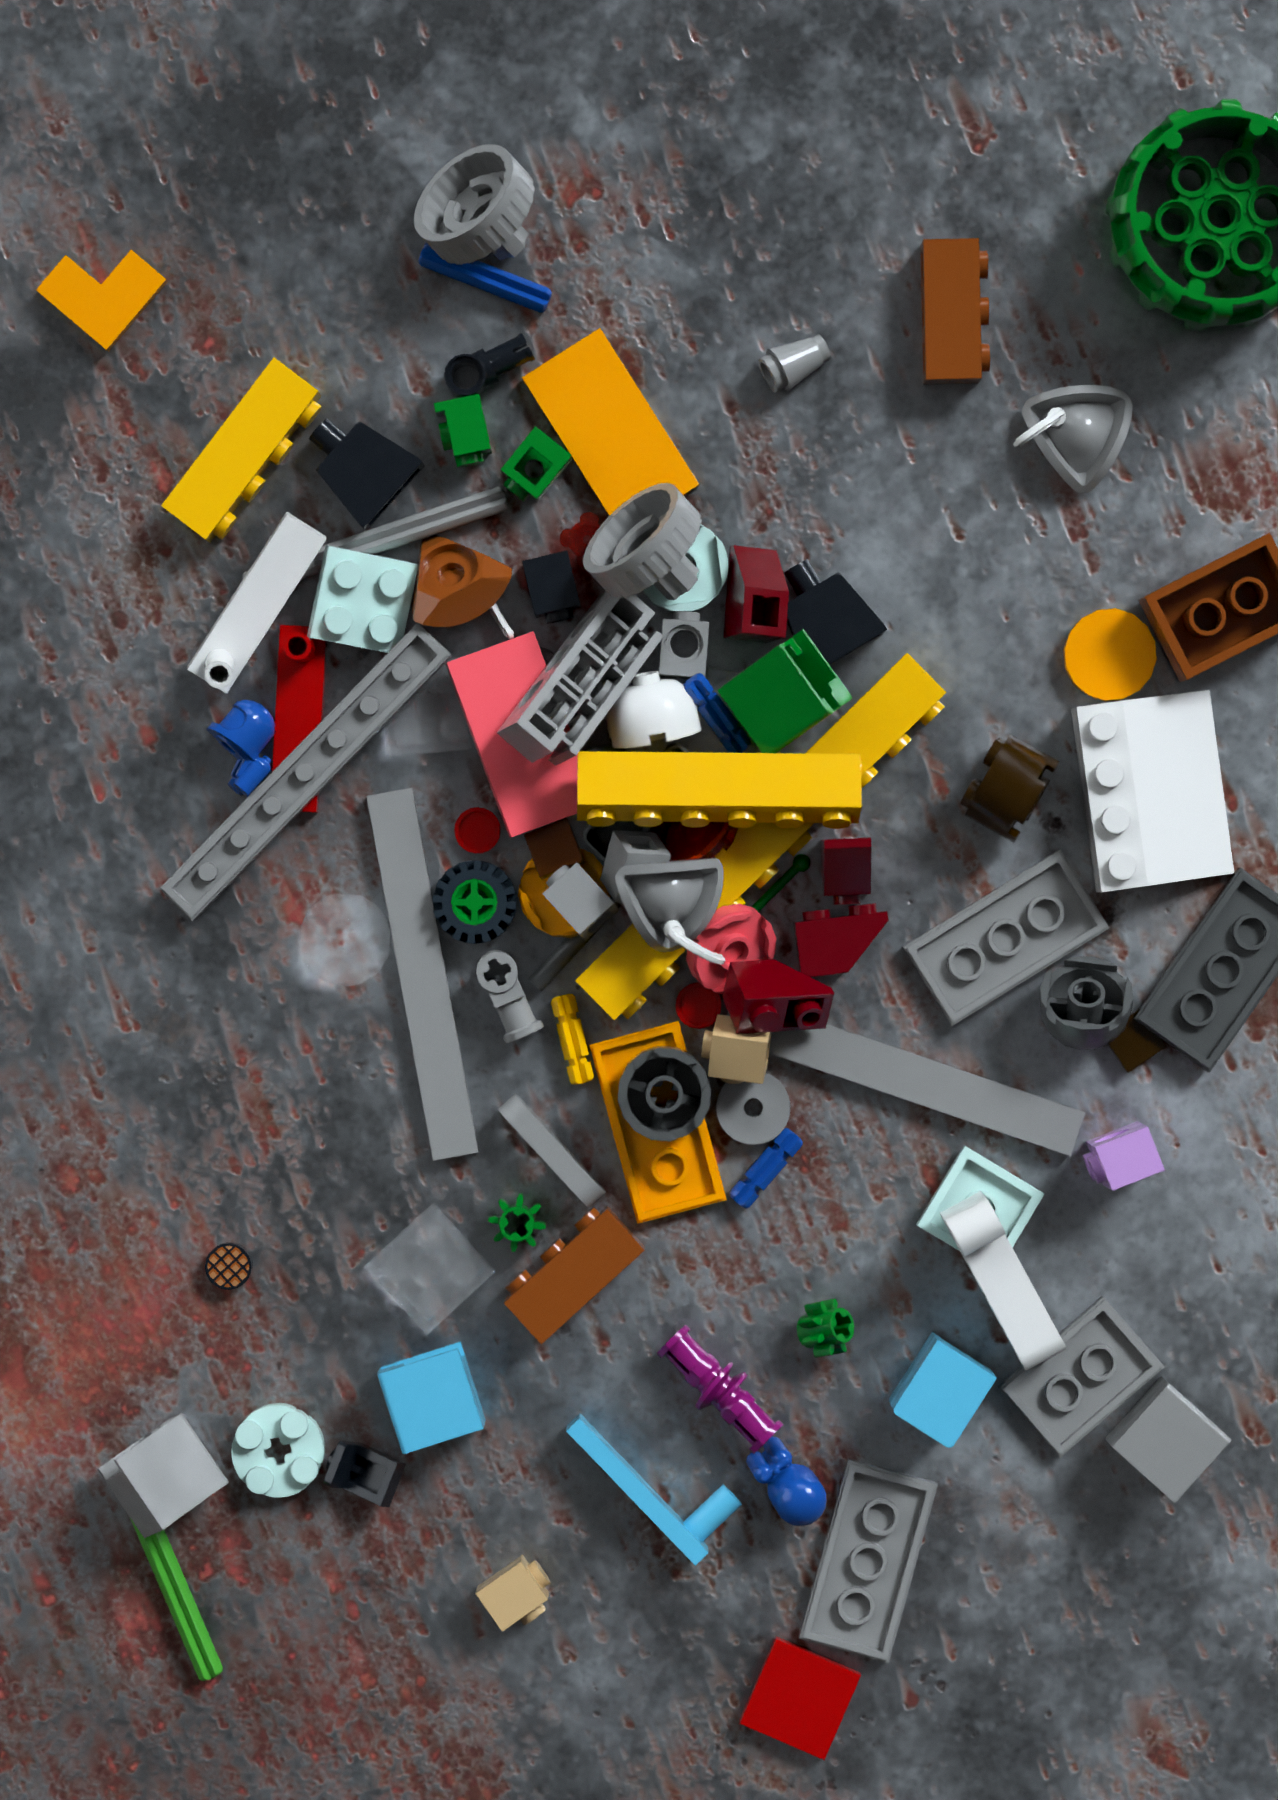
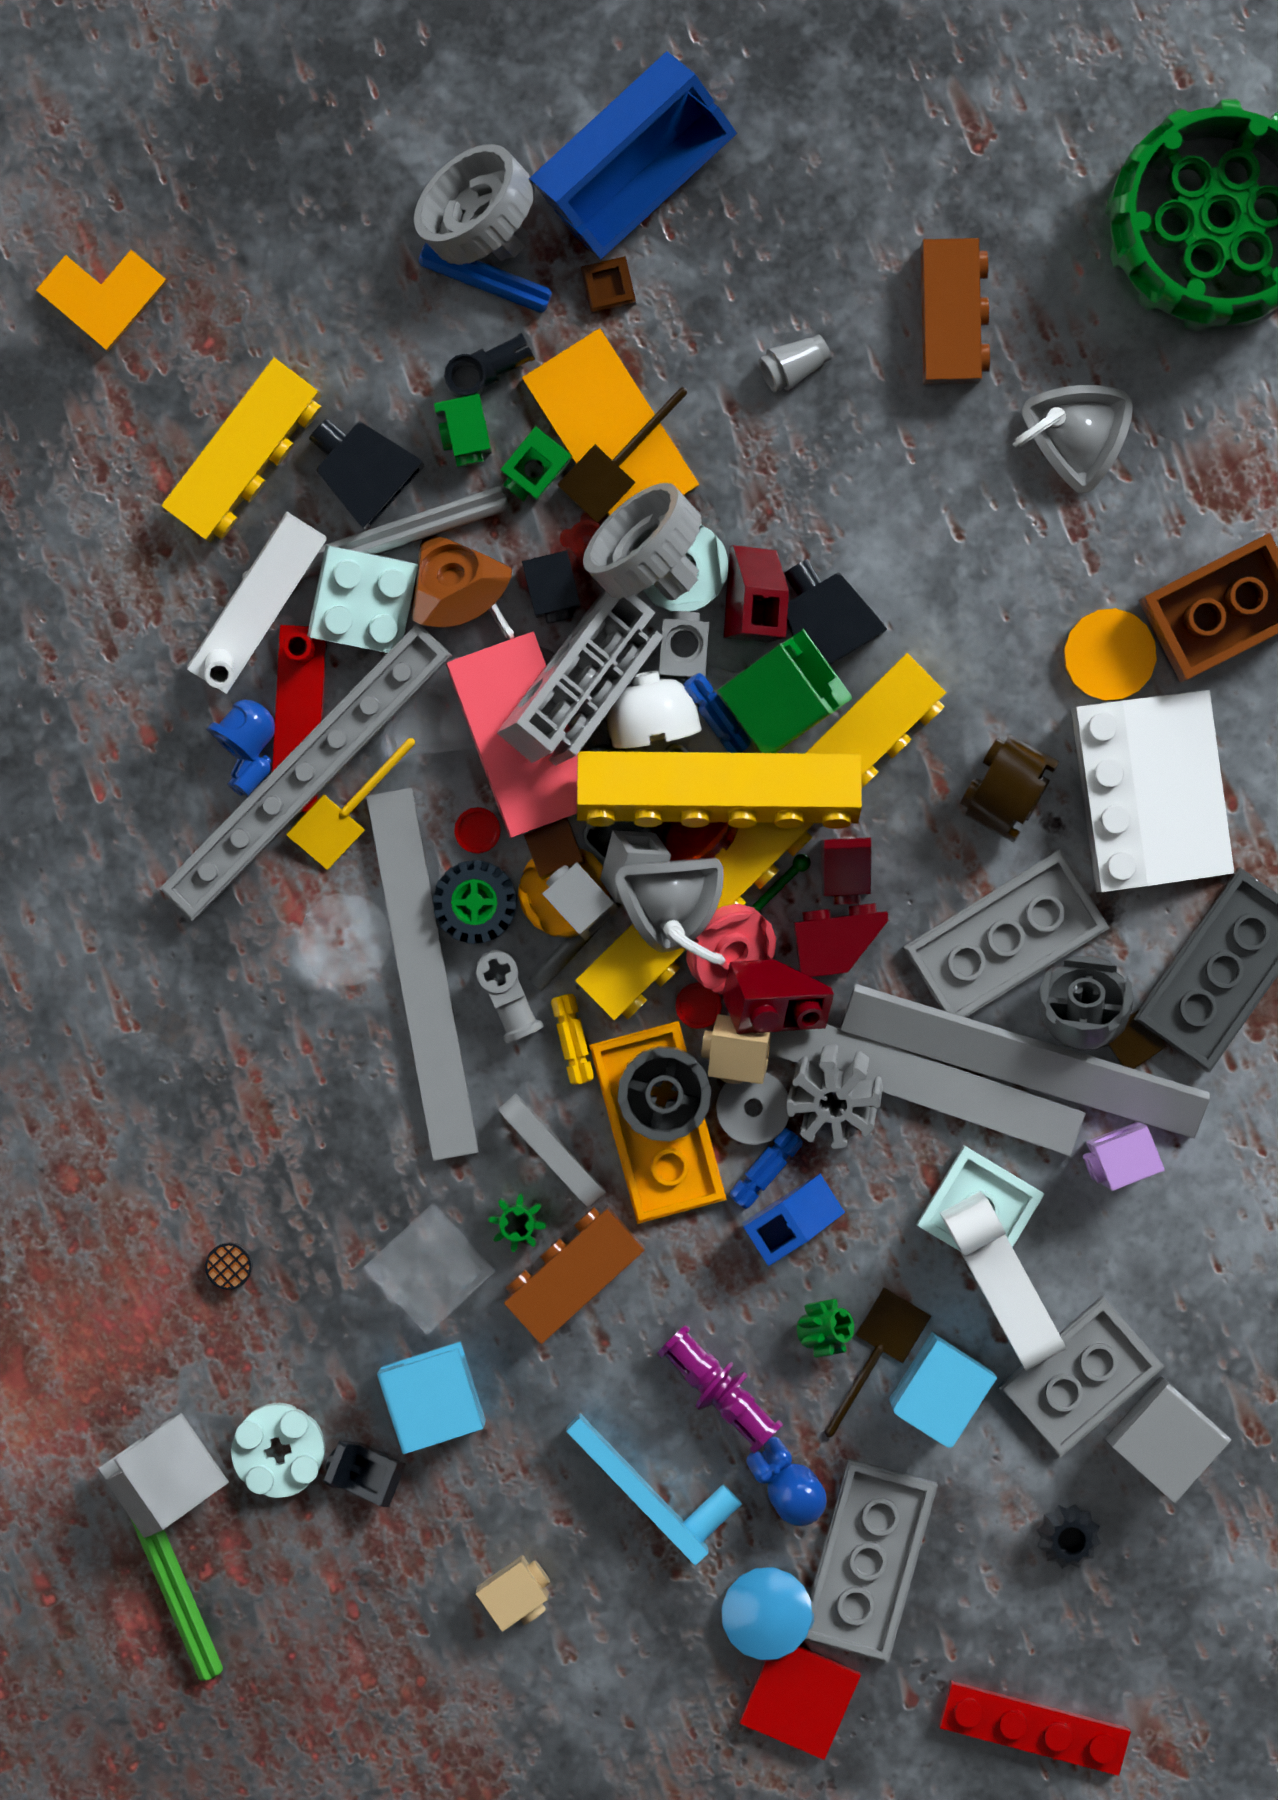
none -> yellow piece [286,738,415,870]
none -> blue piece [529,51,737,260]
none -> dark brown piece [557,387,687,523]
none -> reddish brown tile [580,256,636,314]
none -> dark azure dish [722,1567,814,1661]
none -> blue slope [742,1173,845,1266]
none -> light grey gear [786,1044,883,1149]
none -> dark brown piece [825,1288,931,1437]
none -> light grey tile [841,984,1210,1139]
none -> red plate [939,1681,1131,1776]
none -> black piece [1036,1504,1101,1569]

